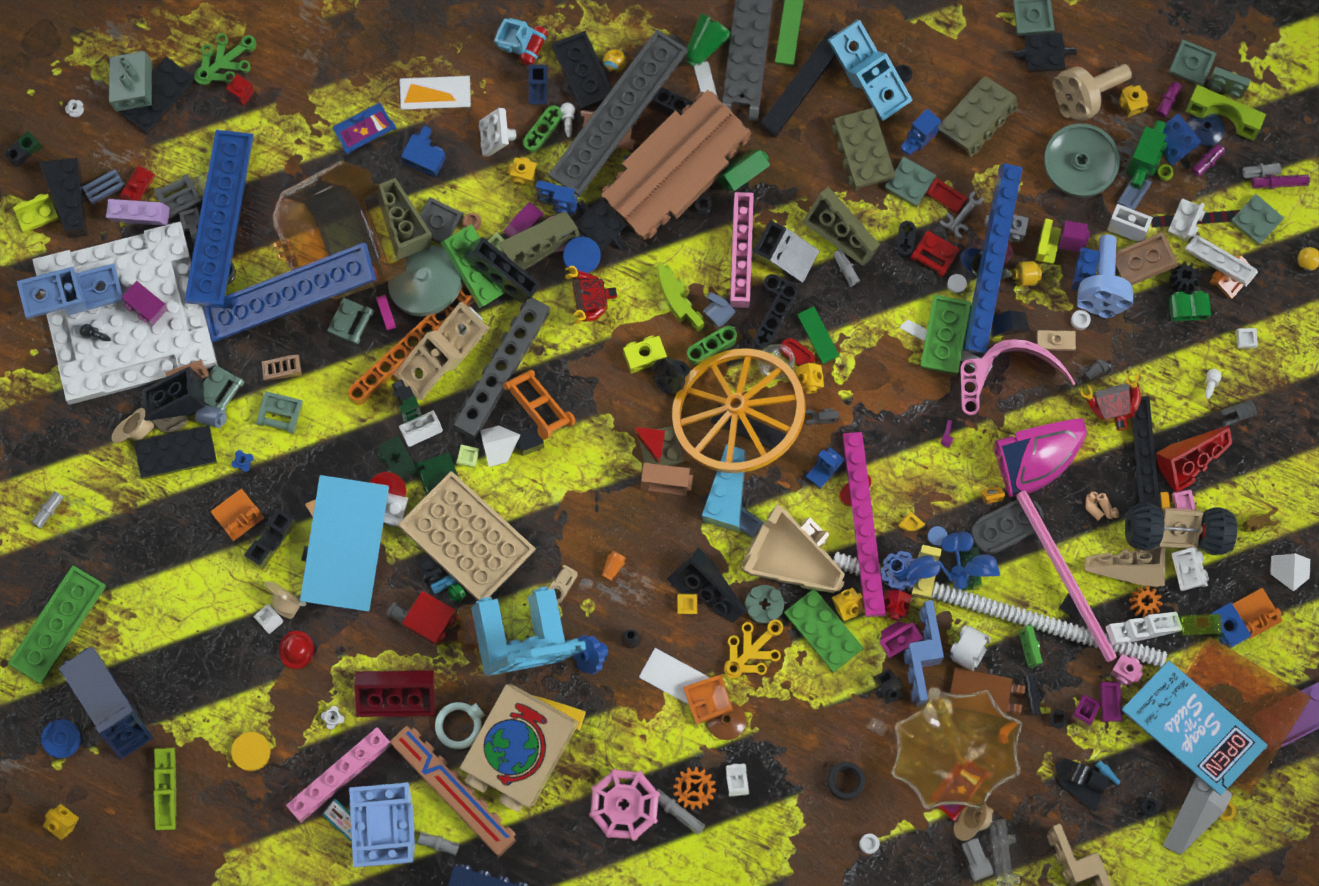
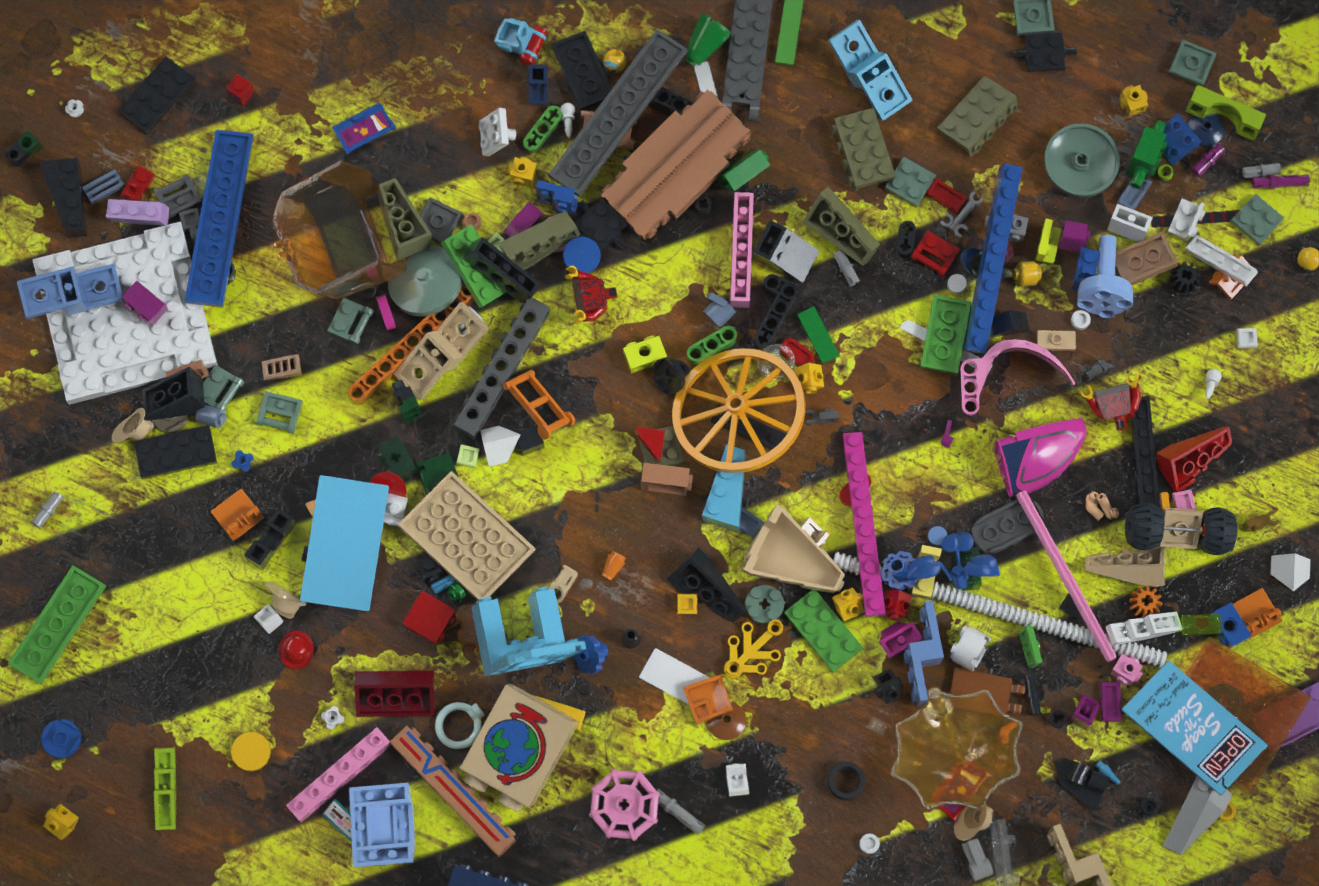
neon yellow bracket [13,194,59,233] -> none
dark blue brick [59,646,154,760] -> none
black bar [79,324,111,341] -> none
sand green piece [109,51,152,111] -> none
bright green plant [194,33,256,85] -> none
blue plate [202,243,376,342] -> none
dark grey bush [386,601,410,626] -> none
white slope [399,411,443,447] -> none
white sticker [400,76,471,109] -> none
blue hinge [401,126,446,178] -> none
light grey pin [418,832,459,856] -> none
lime slope [658,262,704,332] -> none
orange gear [673,767,716,811] -> none
black beam [759,29,837,138] -> none
blue bracket [806,448,845,490] -> none
black plate [895,65,913,83] -> none
yellow tile [898,512,925,532] -> none
blue hinge [900,108,941,156] -> none
light orange slope [981,487,1005,504] -> none
tan piece [1052,64,1132,122] -> none
magenta pin [1155,81,1182,118] -> none
green brick [1169,291,1211,321] -> none
white bracket [1171,547,1209,591] -> none
sand green plate [1206,67,1251,99] -> none
dark grey hinge [1219,399,1257,427] -> none

